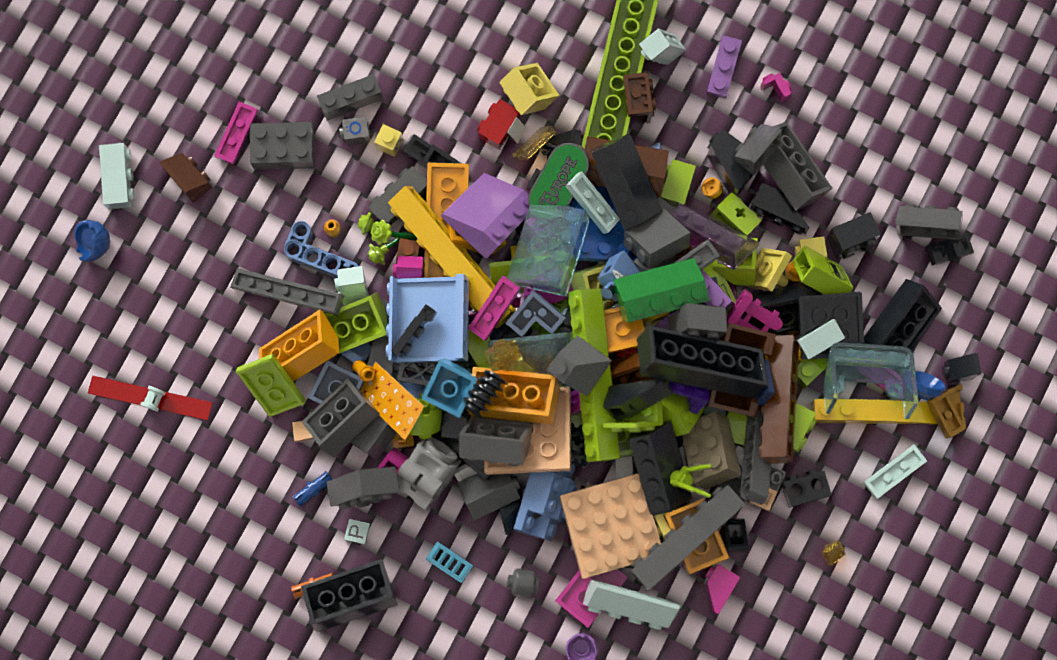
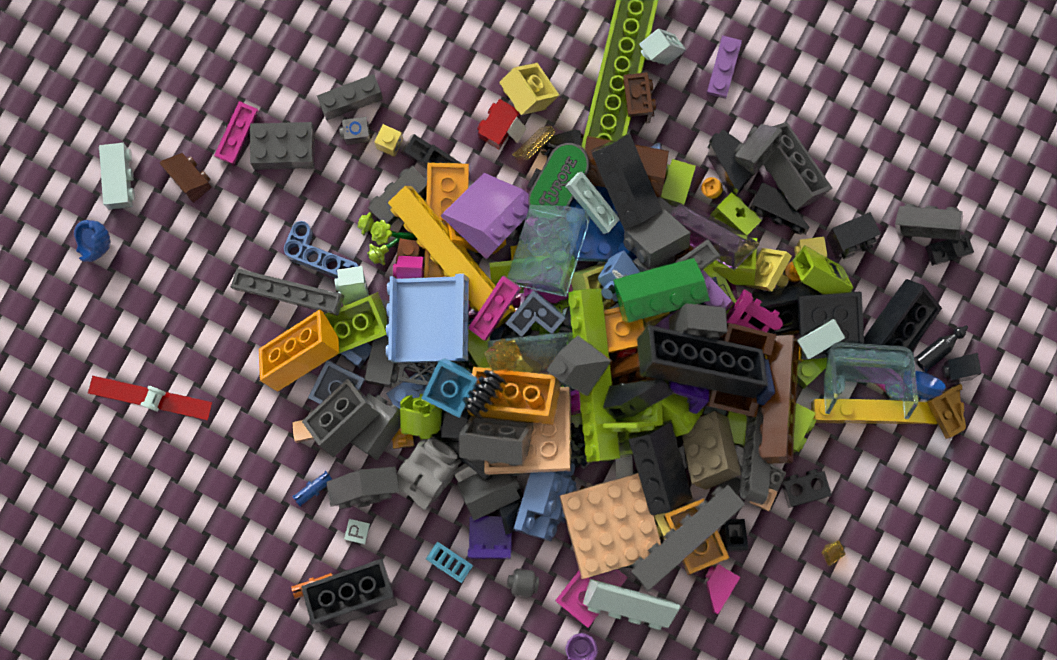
lime tile [236,354,306,417] -> none
light orange hose [324,219,341,238] -> none
light orange pin [352,360,375,381] -> none
light orange sticker [360,362,424,440] -> none
dark pink brick [378,447,408,473] -> none
black hinge [391,304,437,358] -> none
lime plant [670,464,712,498] -> none
dark pink bracket [760,73,792,103] -> none
light aqua plate [863,445,927,499] -> none
none -> dark purple bracket [468,516,512,559]
none -> black wheel [914,325,968,372]

